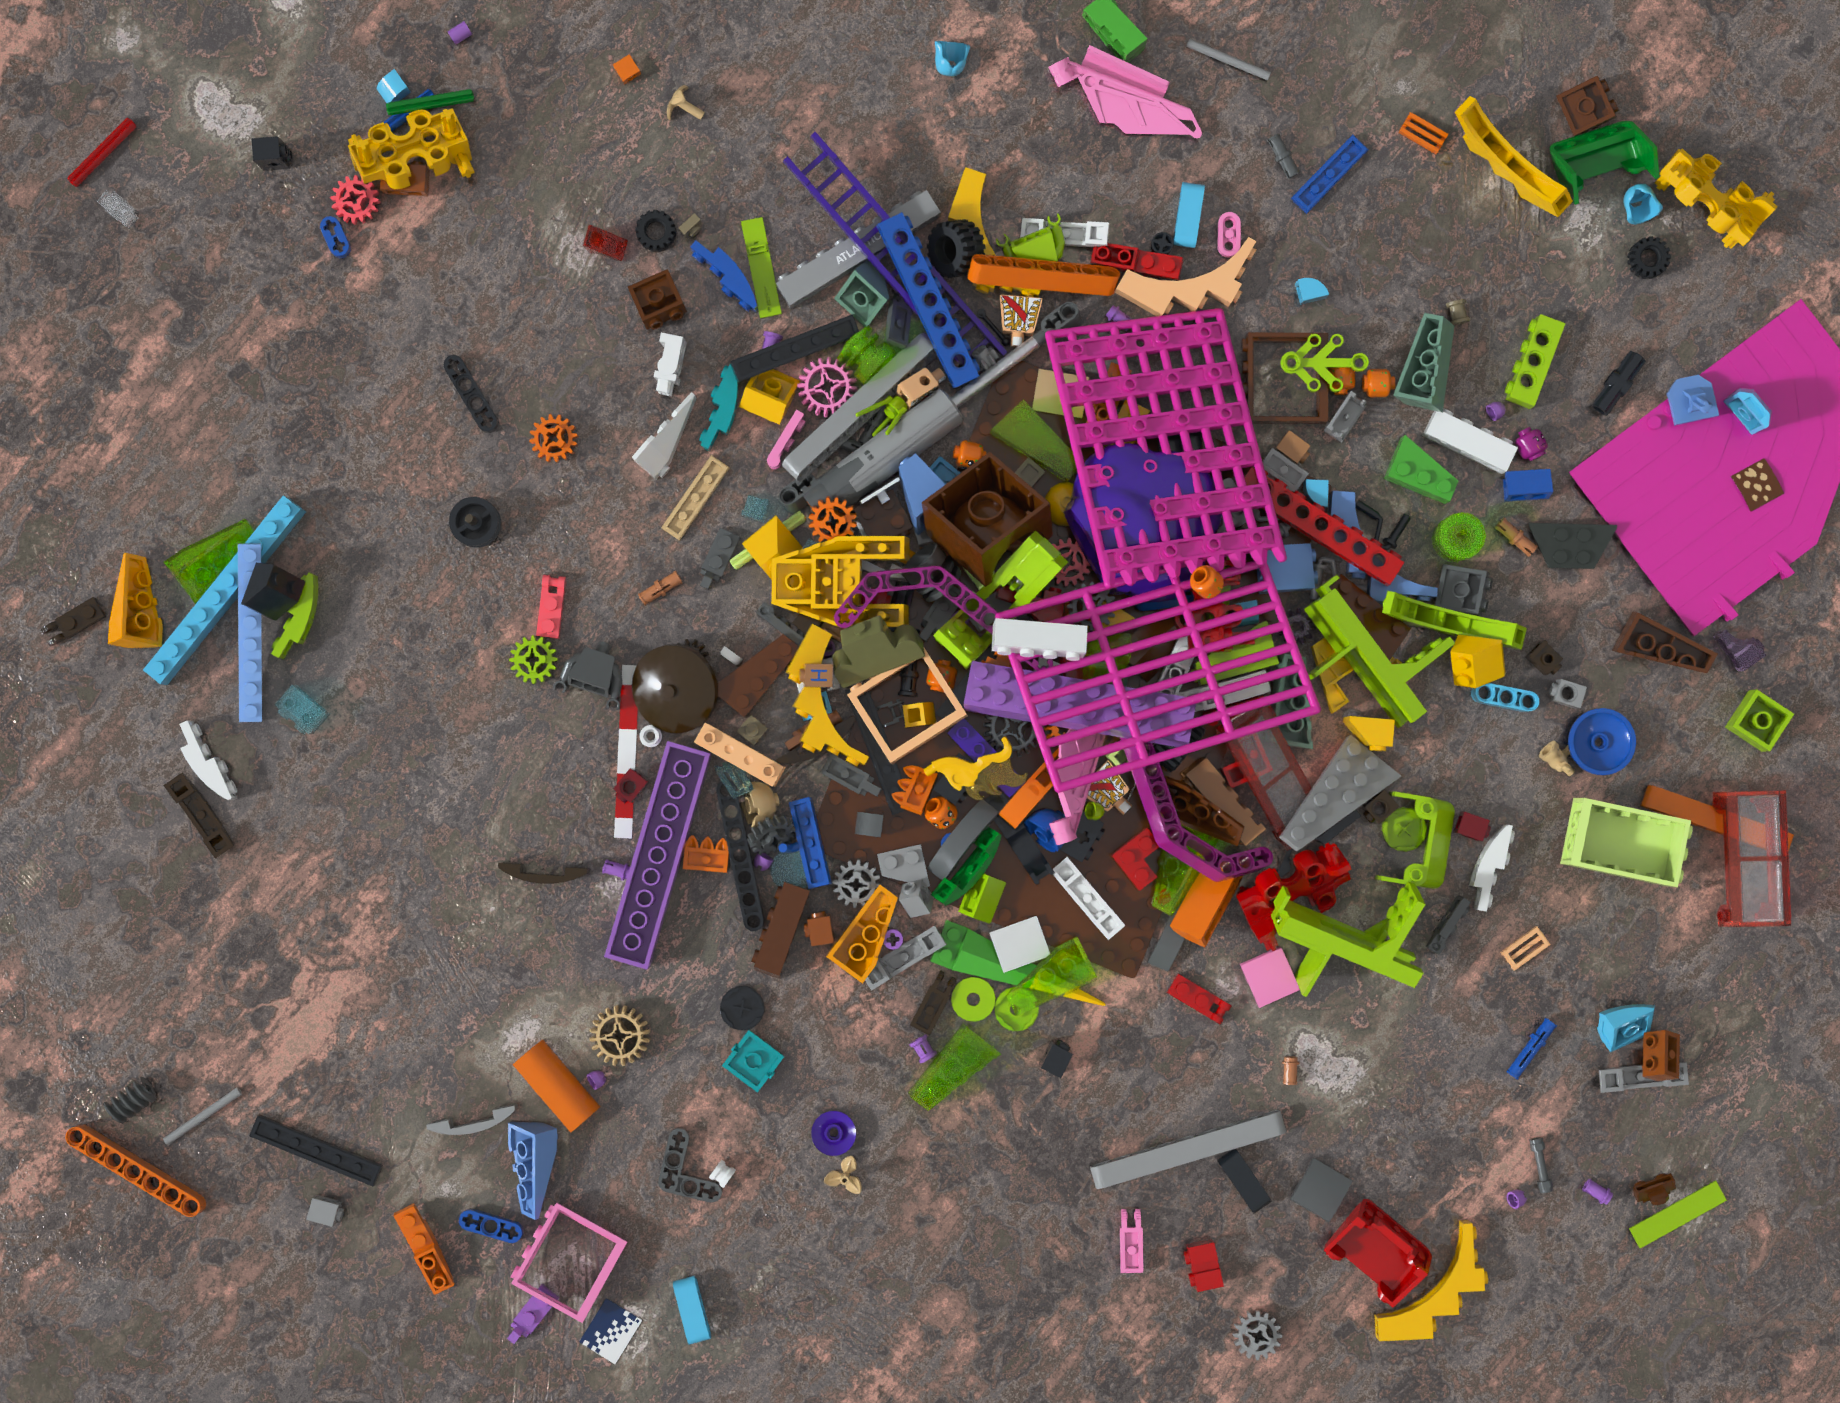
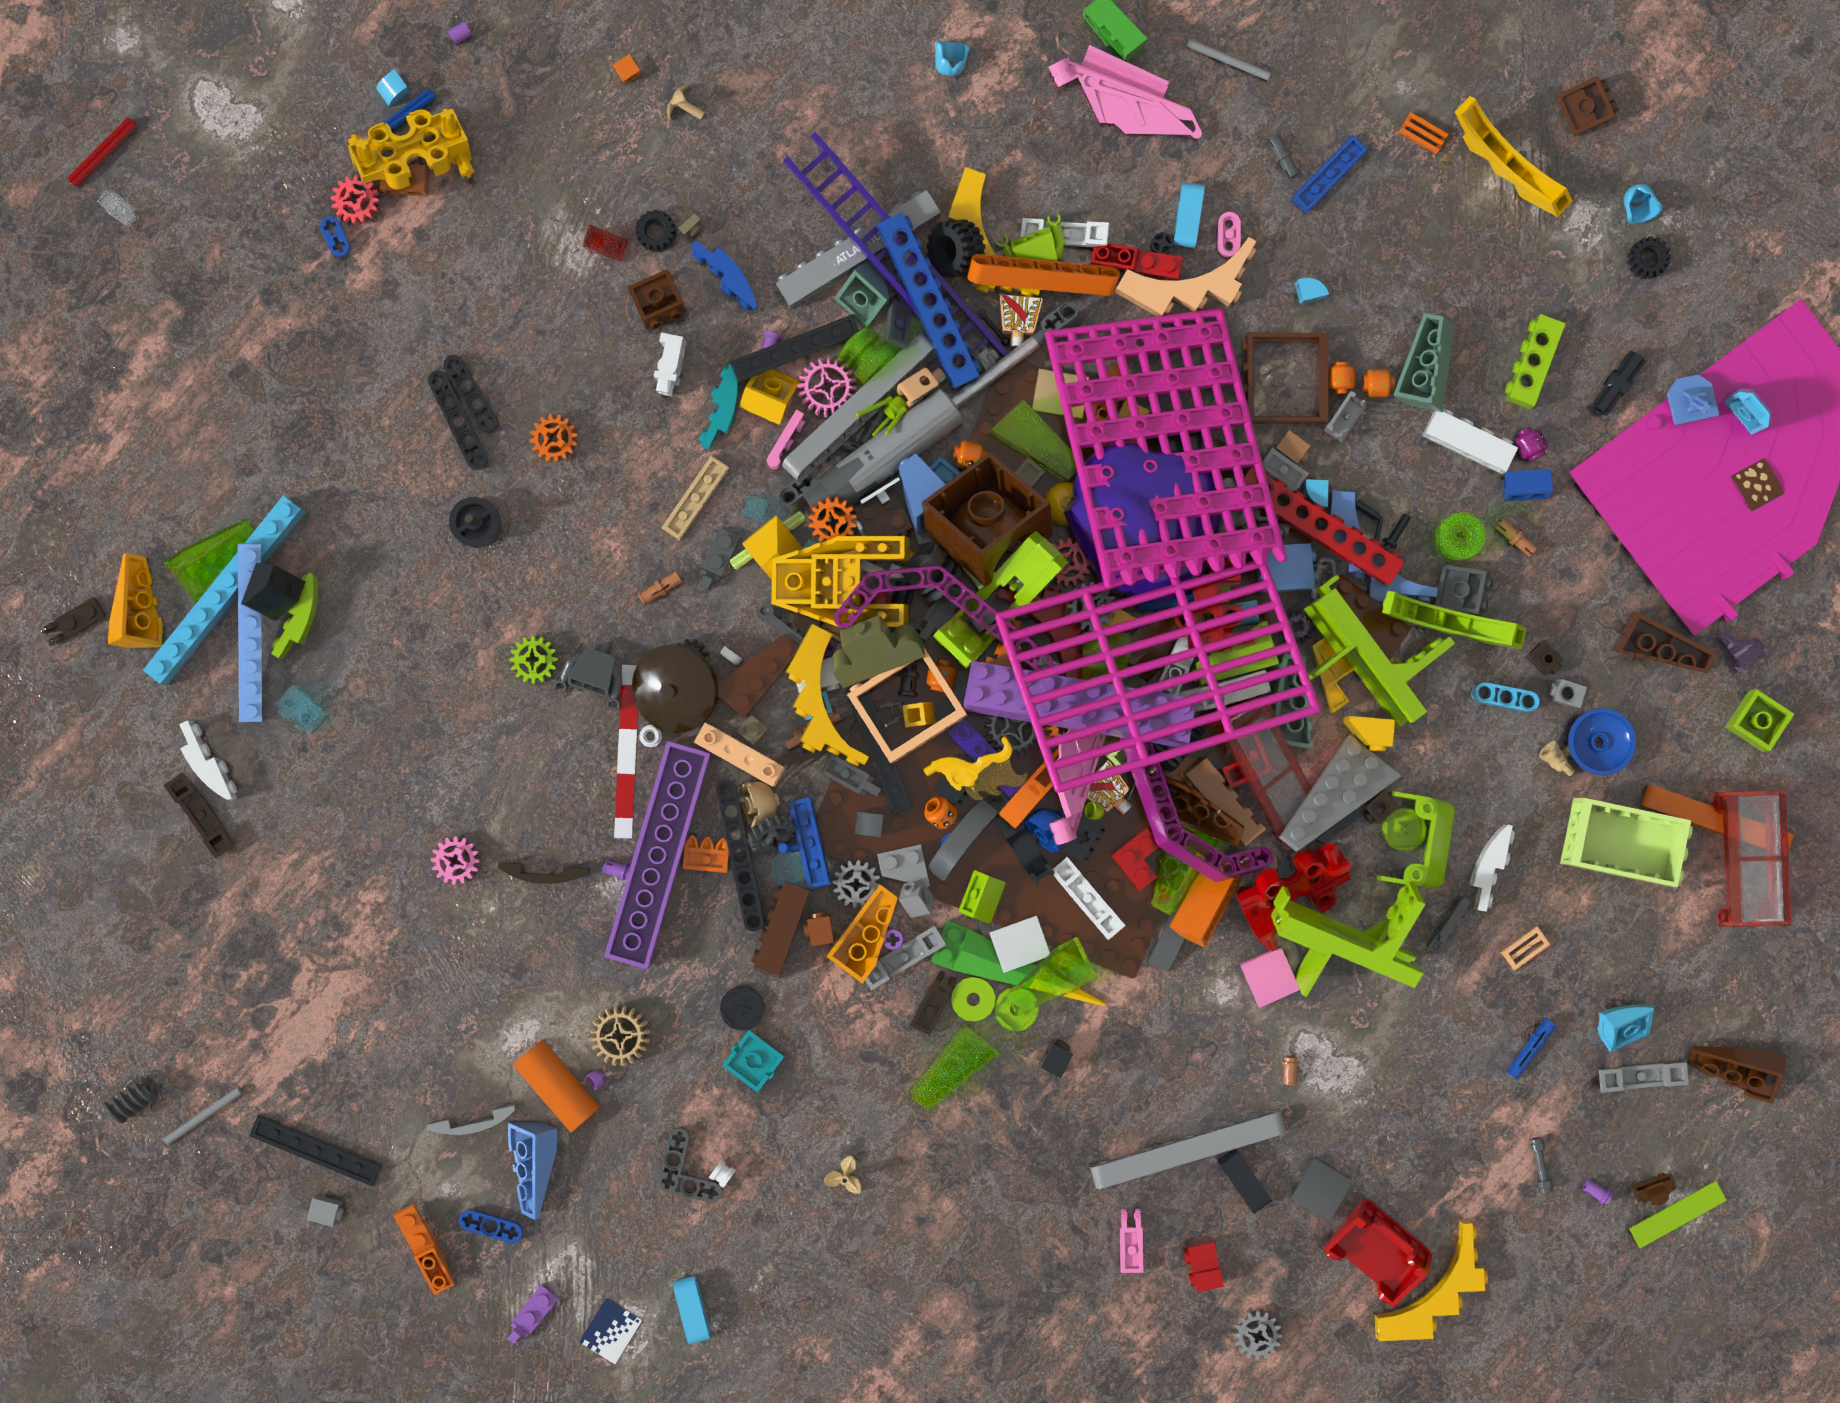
orange beam [65,1124,206,1217] -> none
black brick [251,136,293,171] -> none
green axle [386,89,474,116] -> none
bright pink window [511,1203,628,1323] -> none
coral plate [536,574,566,639] -> none
dark red brick [613,768,649,803] -> none
white wedge [632,392,697,480] -> none
clear light blue tile [714,761,754,799] -> none
lime piece [741,217,782,319] -> none
medium lavender hinge [754,852,773,871] -> none
medium nougat brick [799,664,833,688] -> none
dark purple dish [811,1111,856,1156] -> none
orange plate [892,765,938,815] -> none
medium lavender bush [909,1034,937,1064] -> none
green slope [931,827,1001,906] -> none
white brick [992,618,1087,661] -> none
medium lavender pin [1105,305,1132,332] -> none
red plate [1166,974,1232,1025] -> none
orange head [1190,565,1224,599] -> none
lime plant [1280,334,1369,393] -> none
bright green wedge [1384,435,1458,504] -> none
dark tan bush [1446,299,1471,326] -> none
yellow slope [1450,634,1506,688] -> none
dark red brick [1453,811,1491,841] -> none
medium lavender hinge [1486,402,1506,421] -> none
medium lavender hinge [1507,1189,1527,1209] -> none
pearl dark grey wing [1529,523,1617,569] -> none
green windscreen [1550,121,1660,205] -> none
dark orange brick [1642,1030,1680,1081] -> none
yellow gear [1655,149,1778,249] -> none
none -> black beam [428,370,488,471]
none -> bright pink gear [431,836,481,885]
none -> reddish brown wedge [1688,1046,1787,1104]

